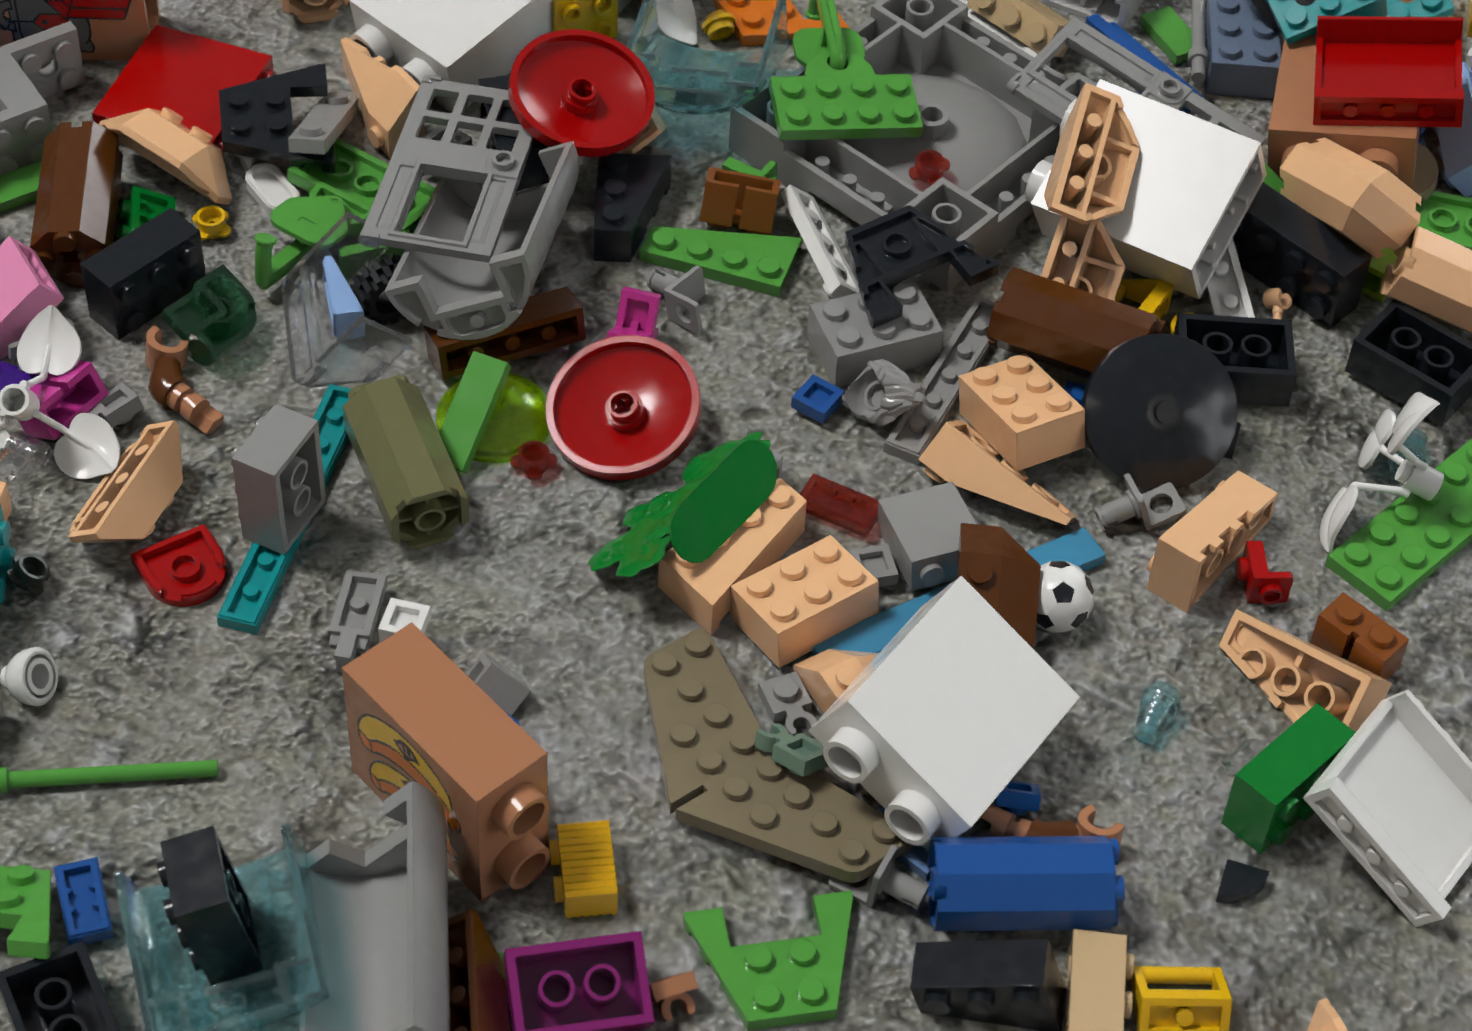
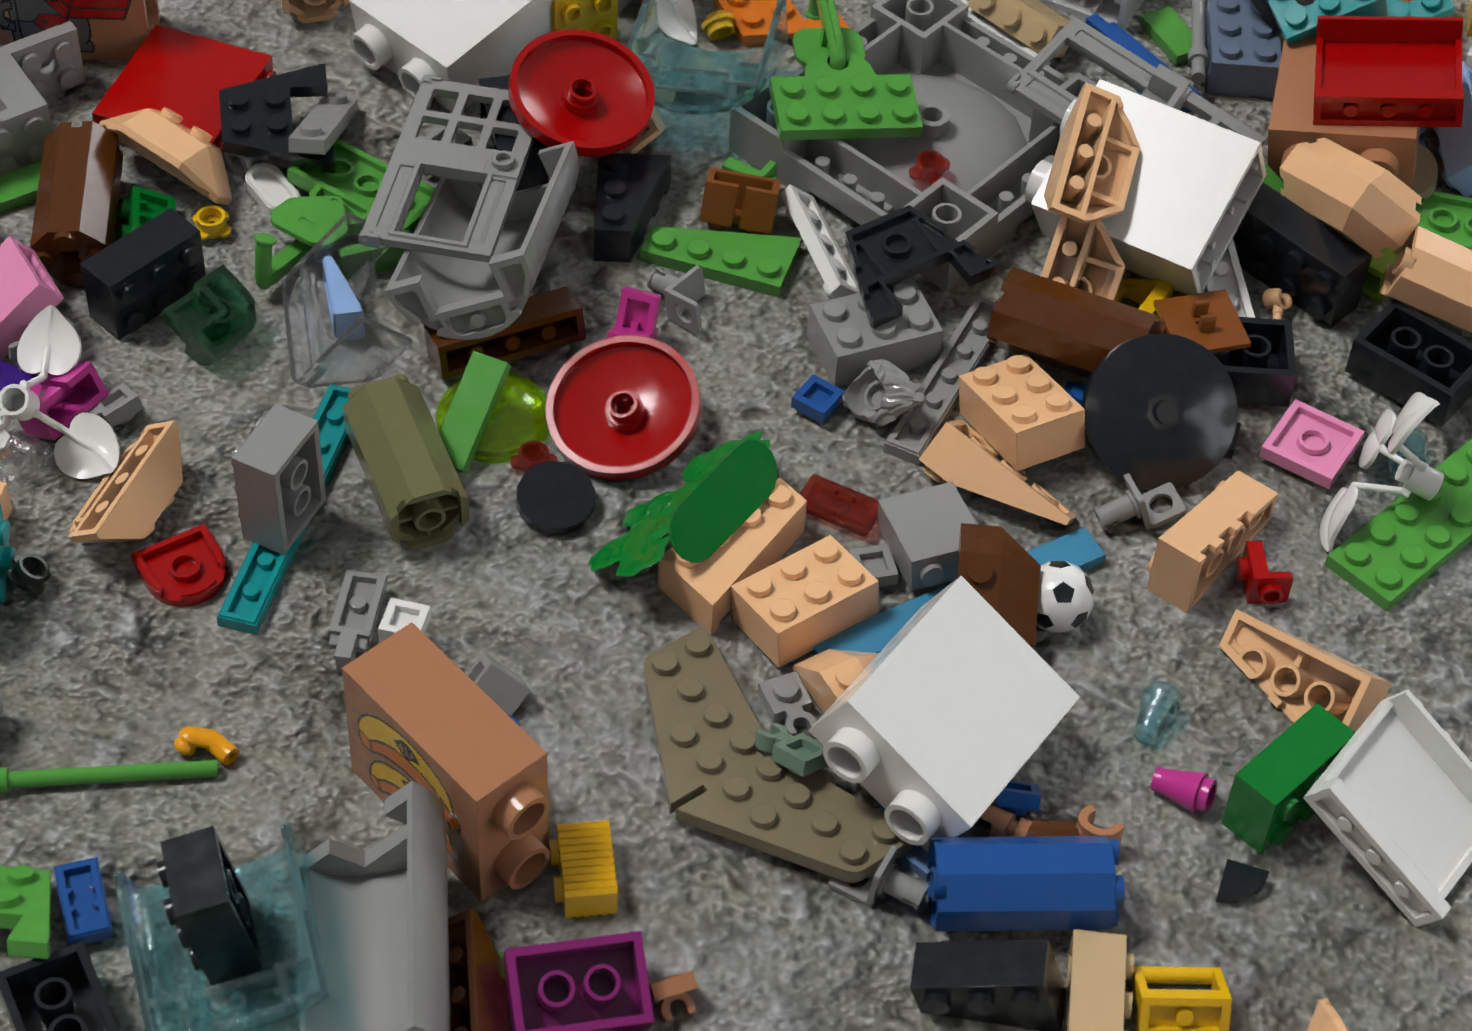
white brick [0,647,58,706] -> none
nougat piece [145,326,224,434] -> none
light nougat wedge [340,37,425,159] -> none
black tyre [350,254,405,326] -> none
bright green wing [683,890,853,1031] -> none
dark orange piece [1310,592,1409,680] -> none
none -> light orange arm [174,726,240,766]
none -> black tile [516,461,595,536]
none -> light grey panel [1142,63,1191,109]
none -> dark pink cone [1151,767,1218,814]
none -> dark orange piece [1153,289,1251,353]
none -> bright pink plate [1259,399,1365,489]

